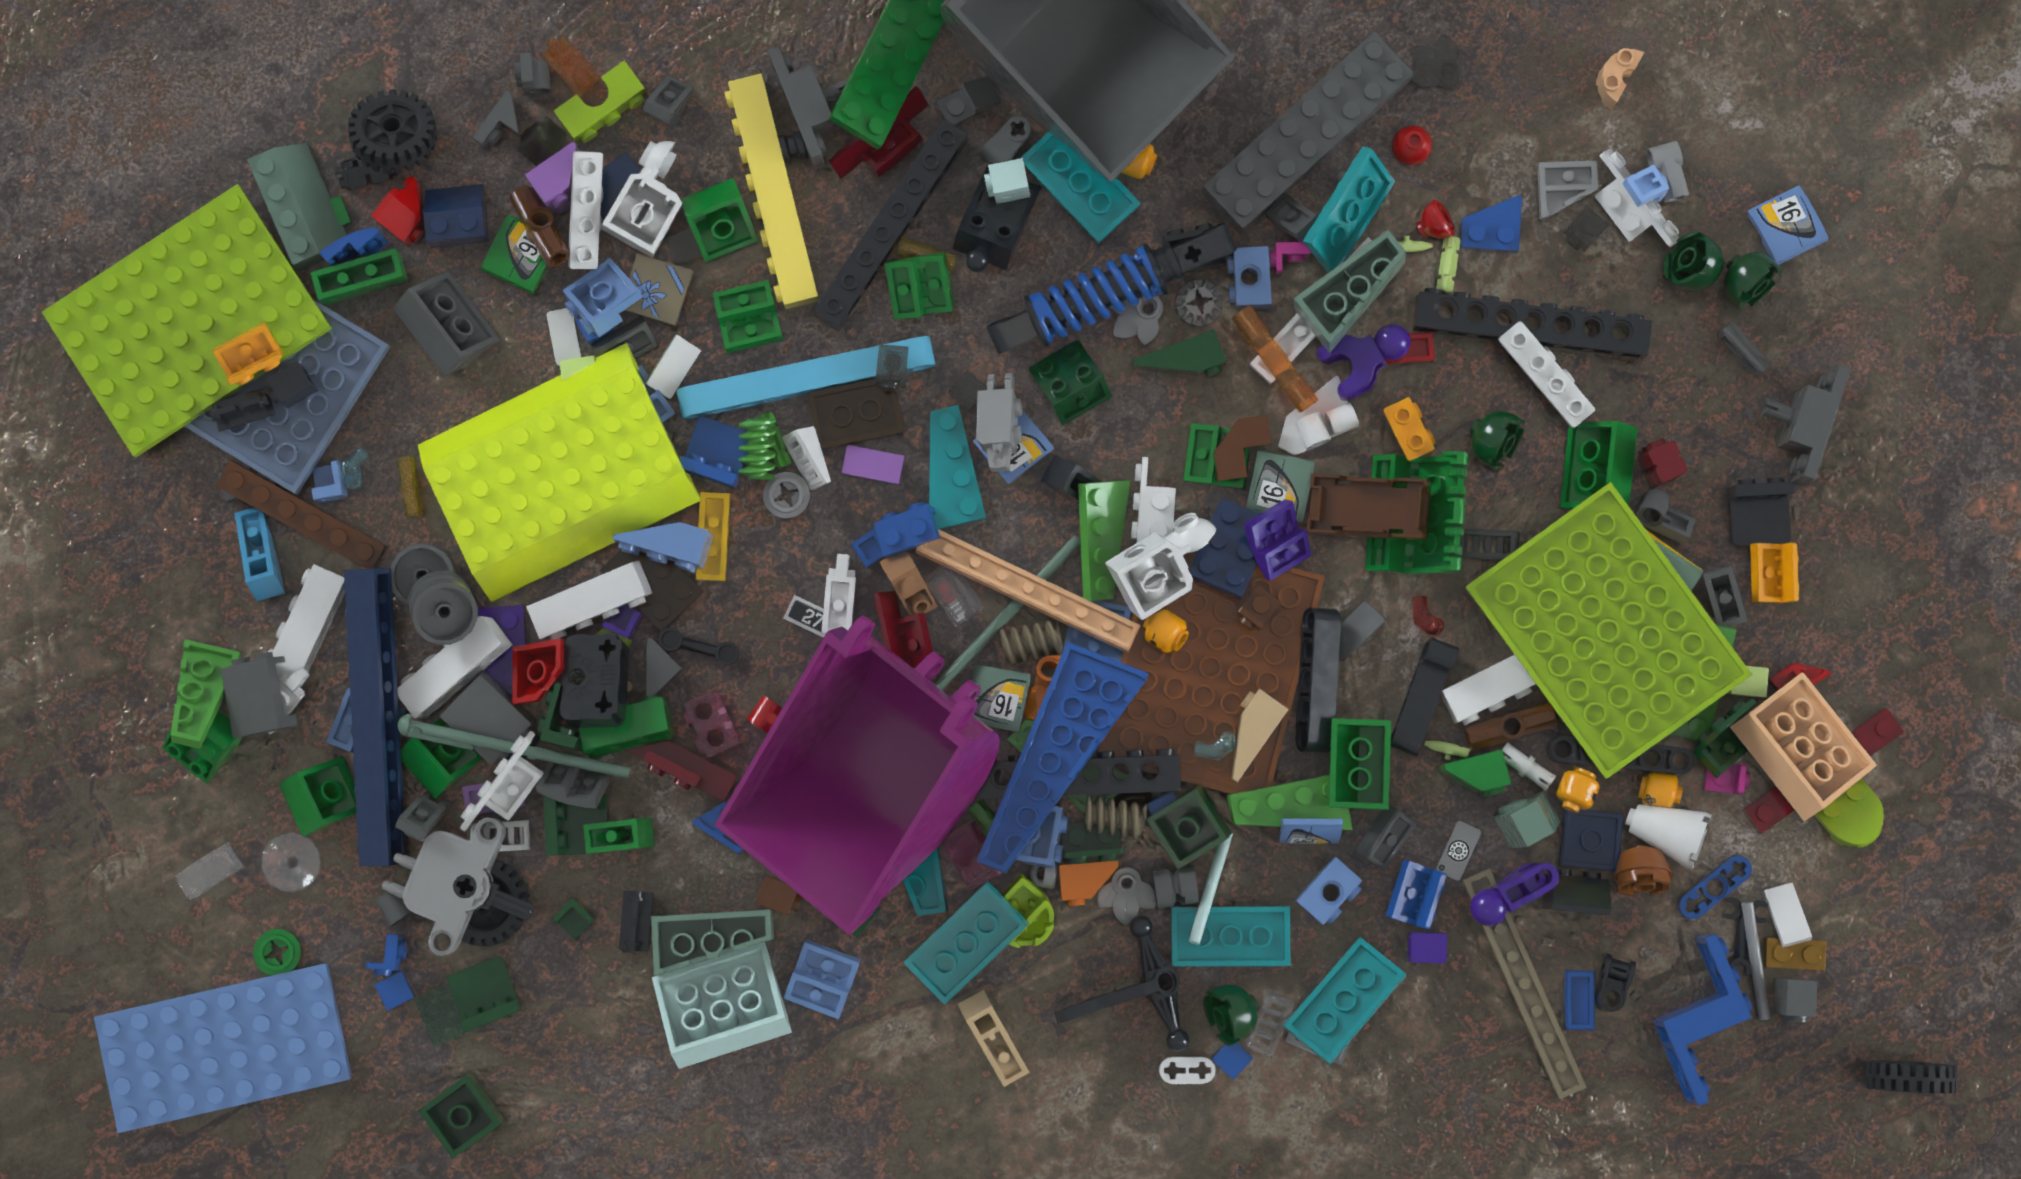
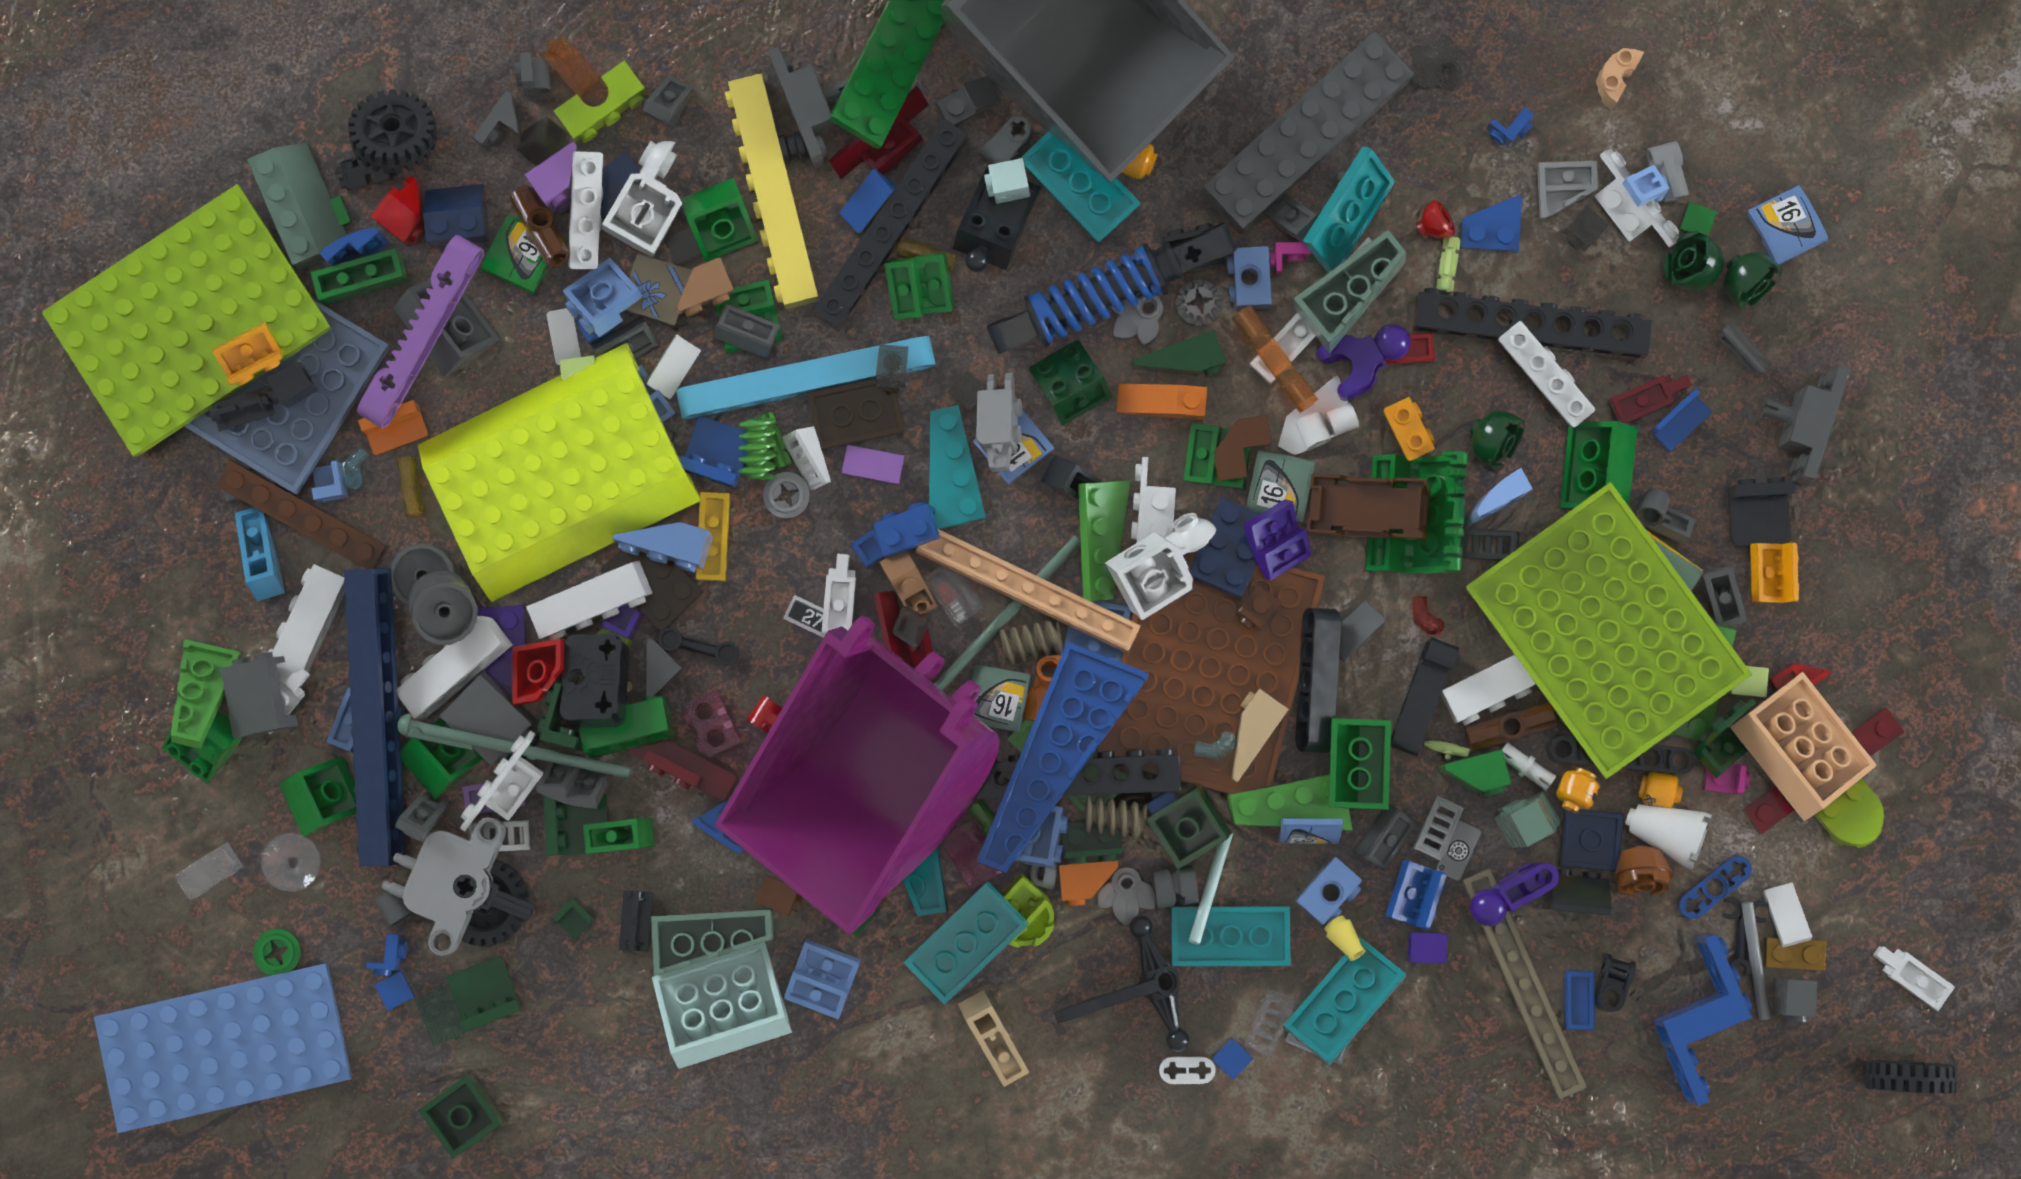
light orange head [1143,609,1189,653] -> none
dark green cylinder [1203,984,1259,1046] -> none
red brick [1392,125,1432,166] -> none
yellowish green helmet [1399,236,1433,253] -> none
dark red brick [1638,438,1688,489] -> none
none -> medium lavender gear [357,235,484,428]
none -> orange panel [358,400,429,456]
none -> medium nougat slope [676,257,734,317]
none -> dark grey slope [713,304,780,358]
none -> blue slope [840,168,897,234]
none -> clear smoke tile [892,607,930,647]
none -> orange slope [1116,384,1207,421]
none -> light yellow cone [1324,915,1365,961]
none -> light grey slope [1412,795,1464,861]
none -> light blue slope [1462,468,1532,529]
none -> blue bracket [1486,107,1534,147]
none -> dark red hinge [1608,375,1692,424]
none -> blue panel [1649,388,1712,453]
none -> green tile [1678,202,1717,236]
none -> white hinge [1872,946,1955,1011]

